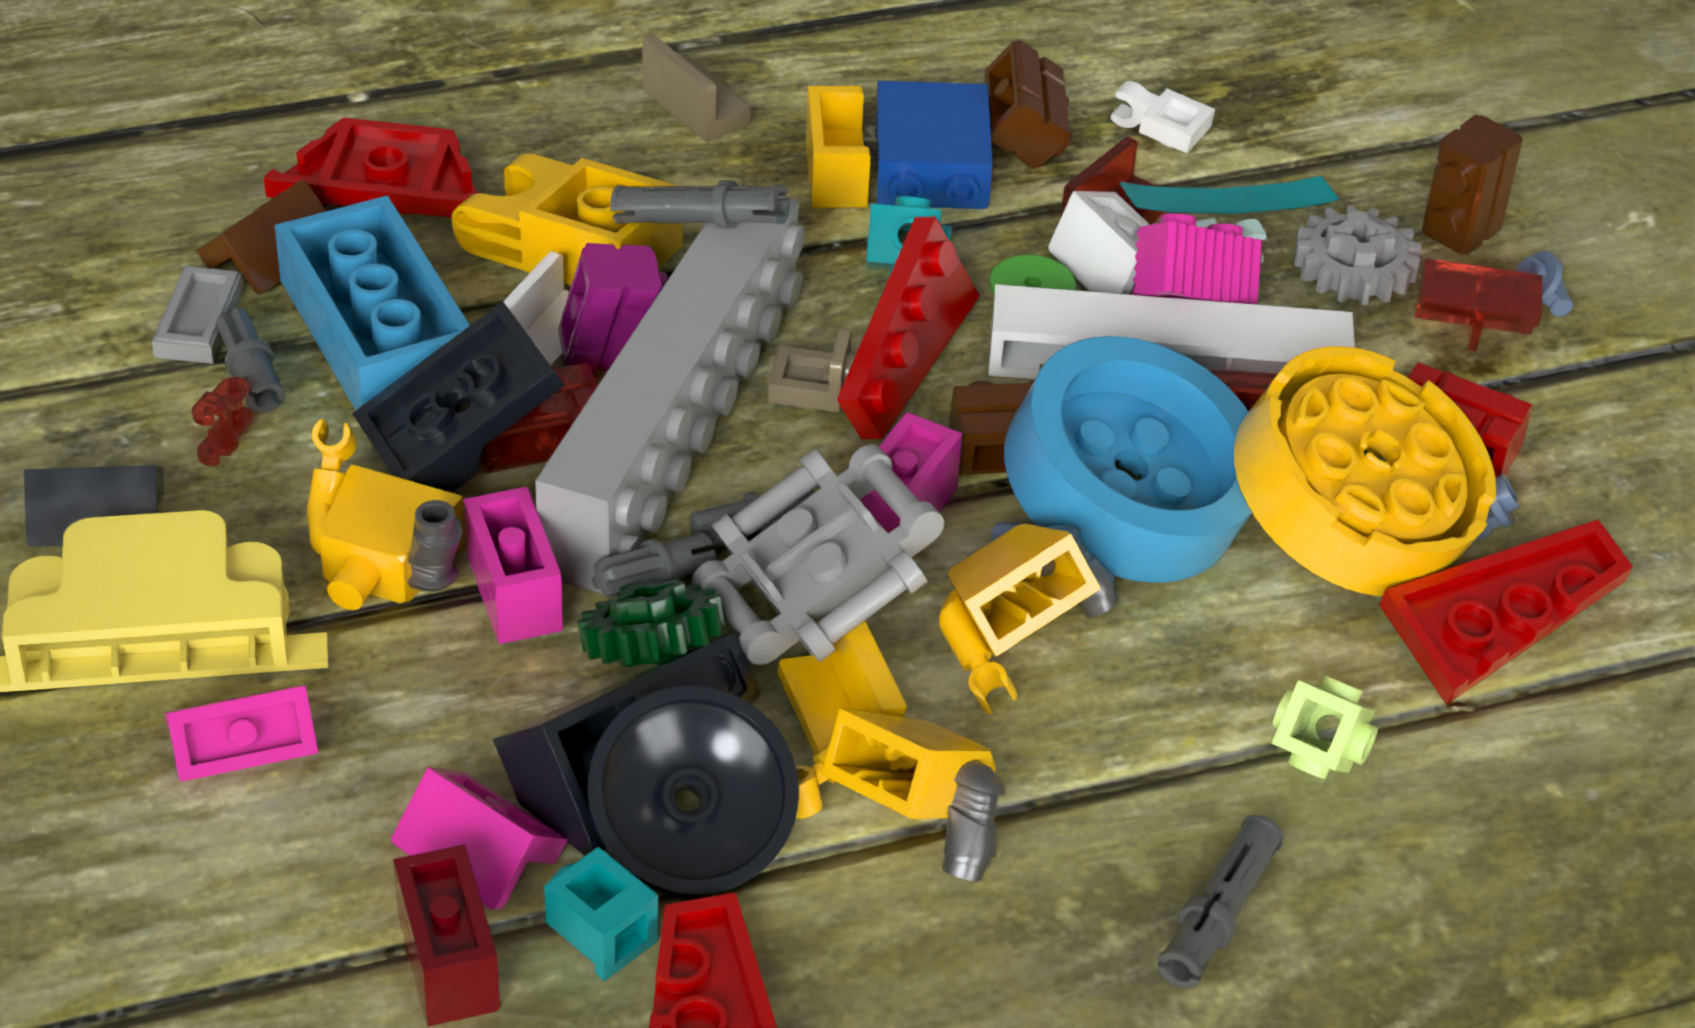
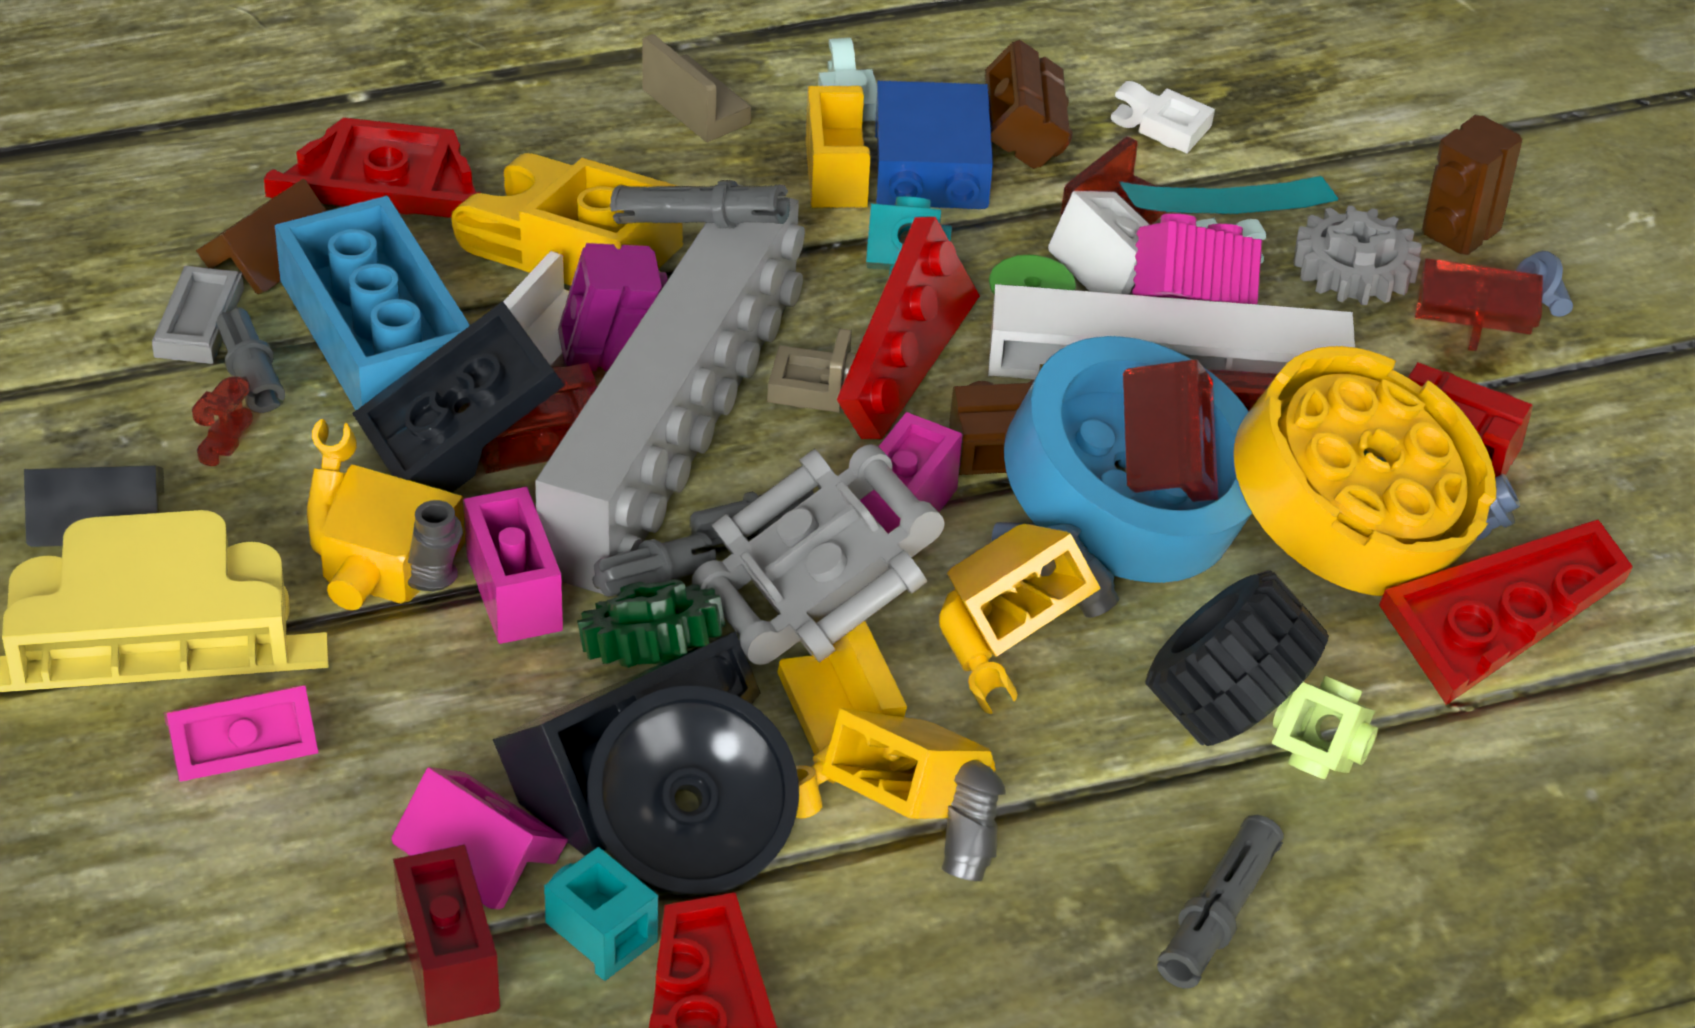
none -> light aqua plate [818,37,877,122]
none -> clear red panel [1123,359,1218,502]
none -> black tyre [1145,570,1329,746]

